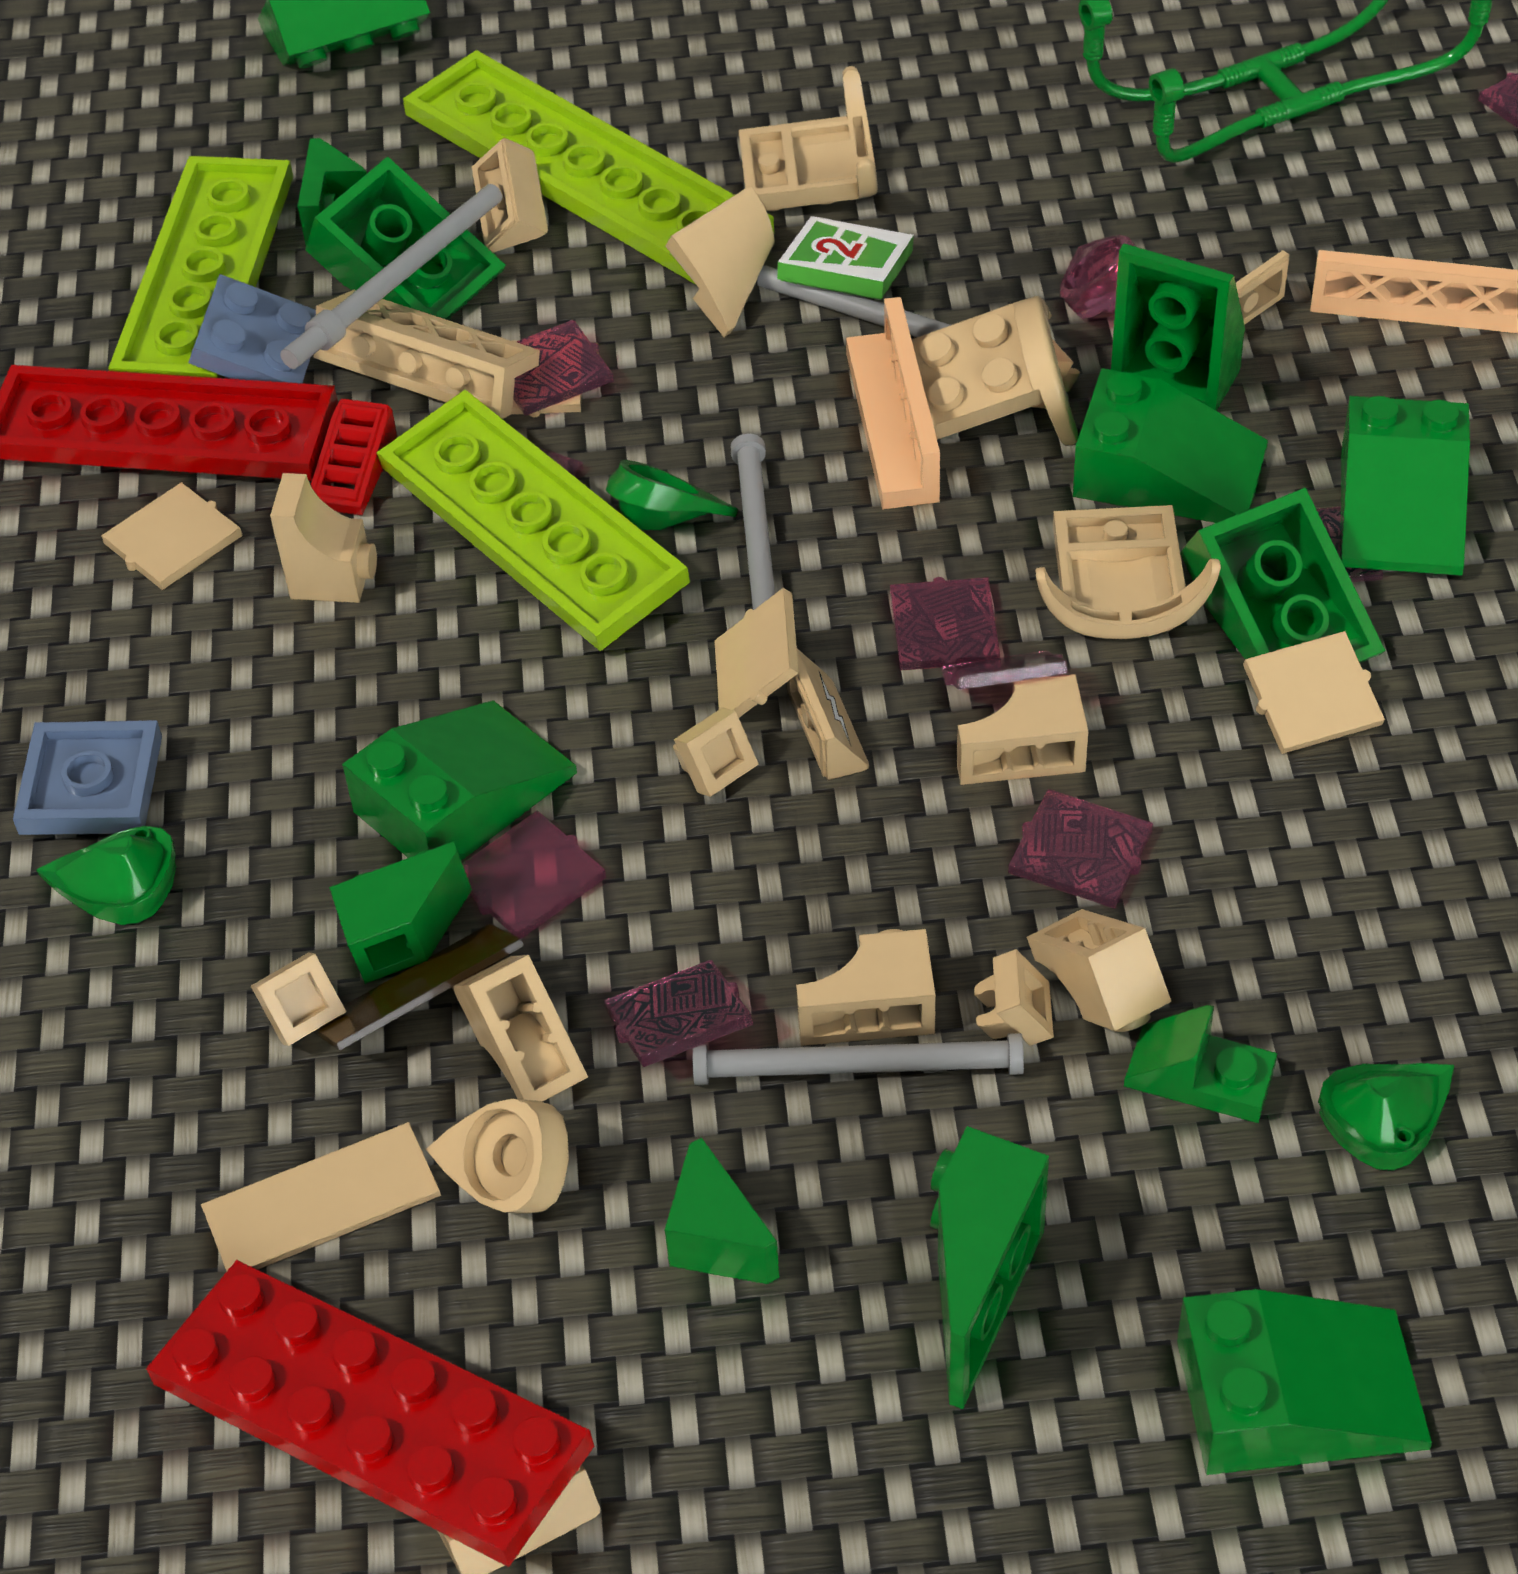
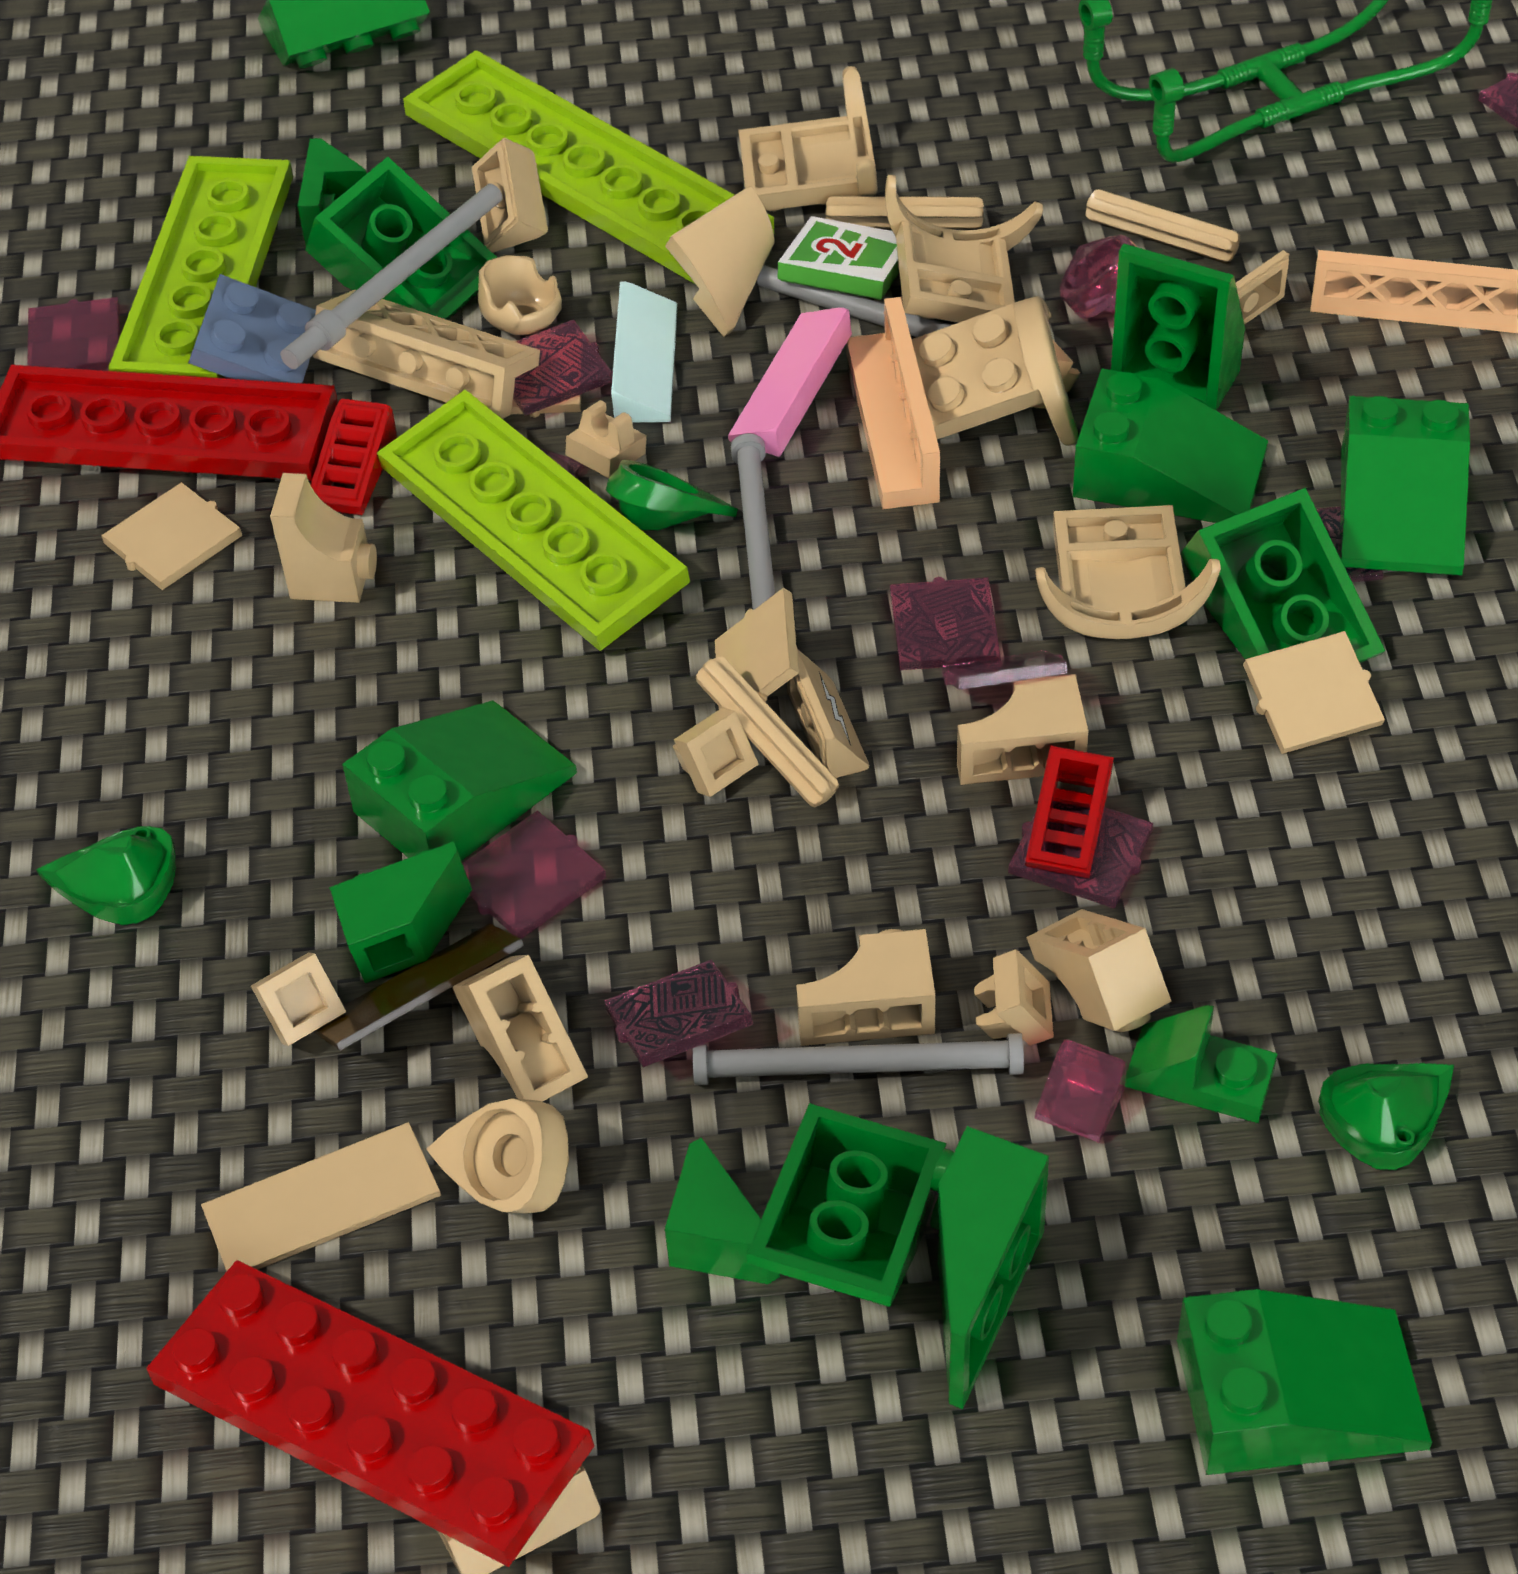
sand blue plate [13,720,162,835] -> none
none -> clear pink piece [27,297,120,370]
none -> tan hair [478,255,562,335]
none -> tan tile [565,400,647,478]
none -> light aqua slope [612,281,677,423]
none -> tan axle [696,656,839,807]
none -> bright pink slope [728,308,852,457]
none -> green slope [745,1103,946,1307]
none -> tan axle [826,196,984,229]
none -> tan piece [885,175,1043,323]
none -> red slope [1025,745,1114,879]
none -> clear pink slope [1035,1040,1127,1143]
none -> tan axle [1086,189,1240,263]

